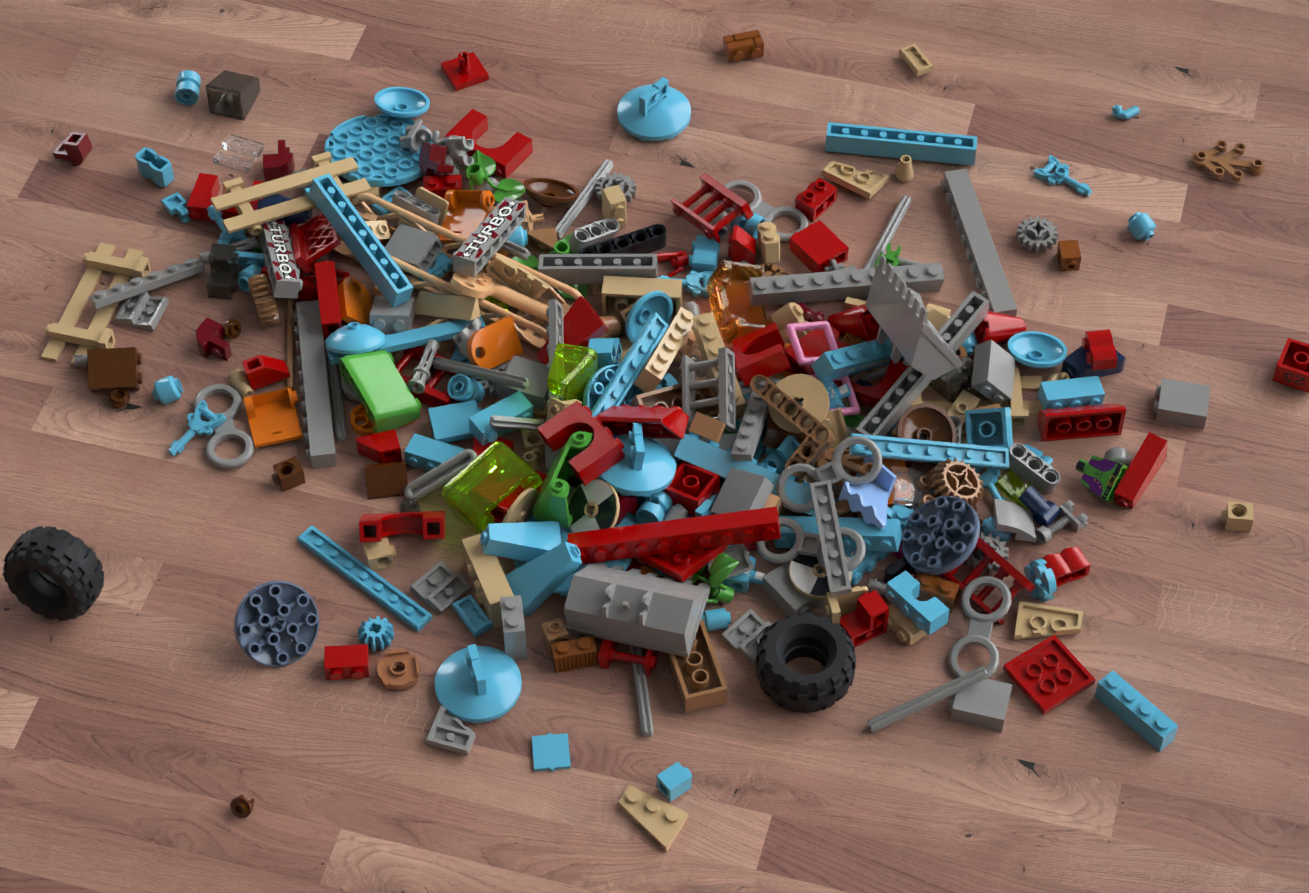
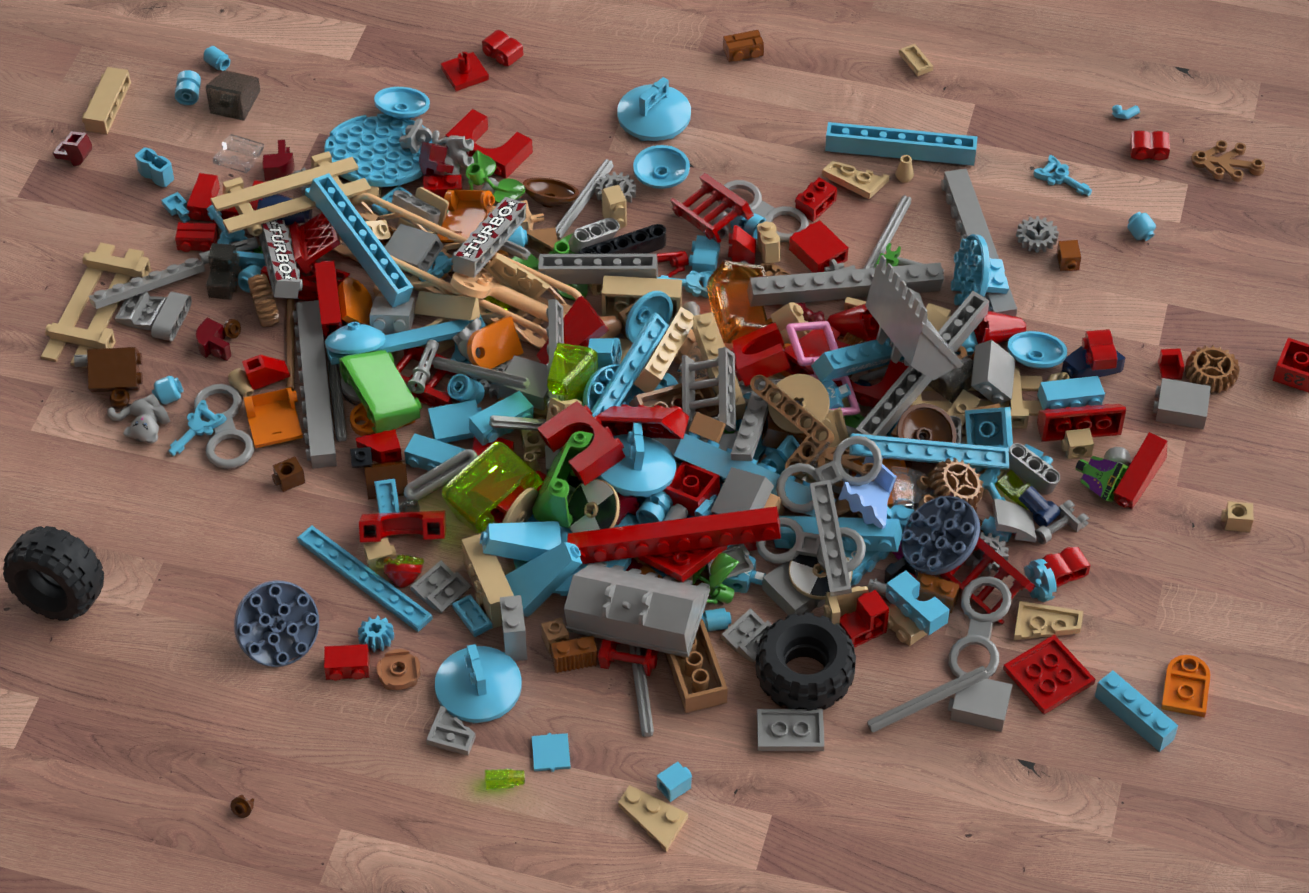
none -> tan brick [82,67,131,134]
none -> light grey animal [107,393,170,444]
none -> light grey beam [151,291,192,341]
none -> red brick [175,222,219,252]
none -> medium azure brick [203,46,231,71]
none -> black bracket [350,447,373,468]
none -> medium azure plate [374,479,400,513]
none -> red hair [382,554,424,588]
none -> red brick [482,30,524,67]
none -> clear neon green hinge [485,768,525,790]
none -> medium azure dish [633,145,690,189]
none -> light grey plate [757,709,824,751]
none -> medium azure bracket [951,234,1009,307]
none -> tan brick [1061,428,1094,459]
none -> red brick [1130,131,1170,161]
none -> red panel [1158,348,1185,380]
none -> orange tile [1161,655,1211,717]
none -> medium nougat gear [1185,345,1240,394]

